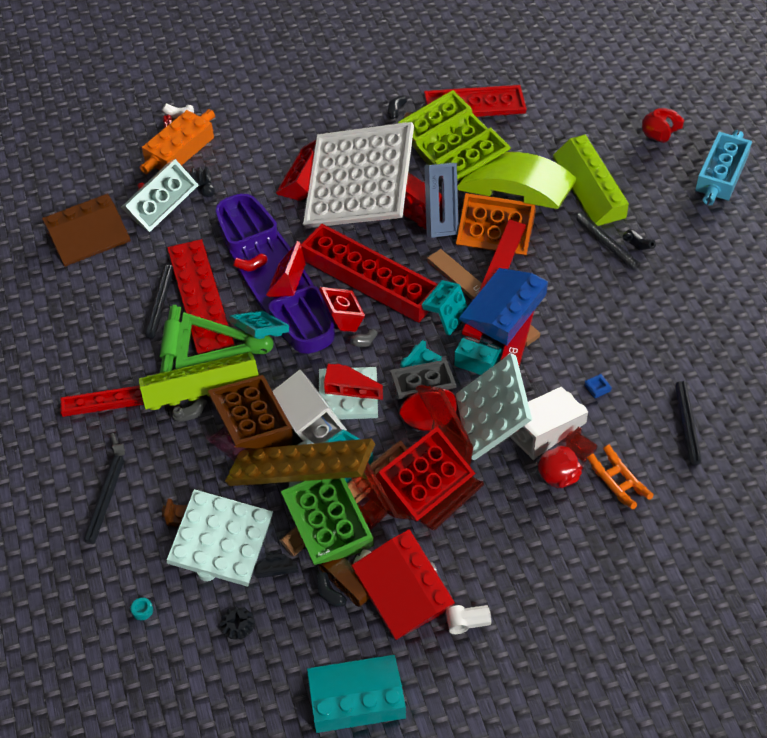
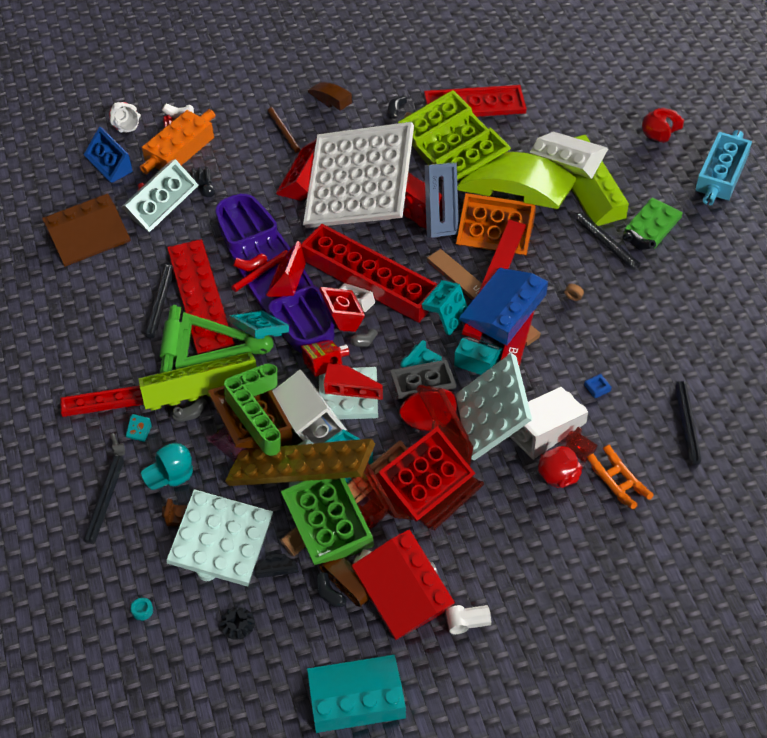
none -> blue slope [84,127,133,183]
none -> white hair [109,102,141,133]
none -> teal slope [126,414,152,442]
none -> teal piece [141,443,193,490]
none -> bright green beam [224,364,281,456]
none -> red bar [231,250,288,292]
none -> reddish brown bar [268,107,301,153]
none -> red torso [301,340,350,377]
none -> reddish brown slope [308,82,352,111]
none -> white slope [339,283,375,312]
none -> white slope [529,132,608,179]
none -> medium nougat tile [564,284,584,301]
none -> bright green plate [624,198,683,249]

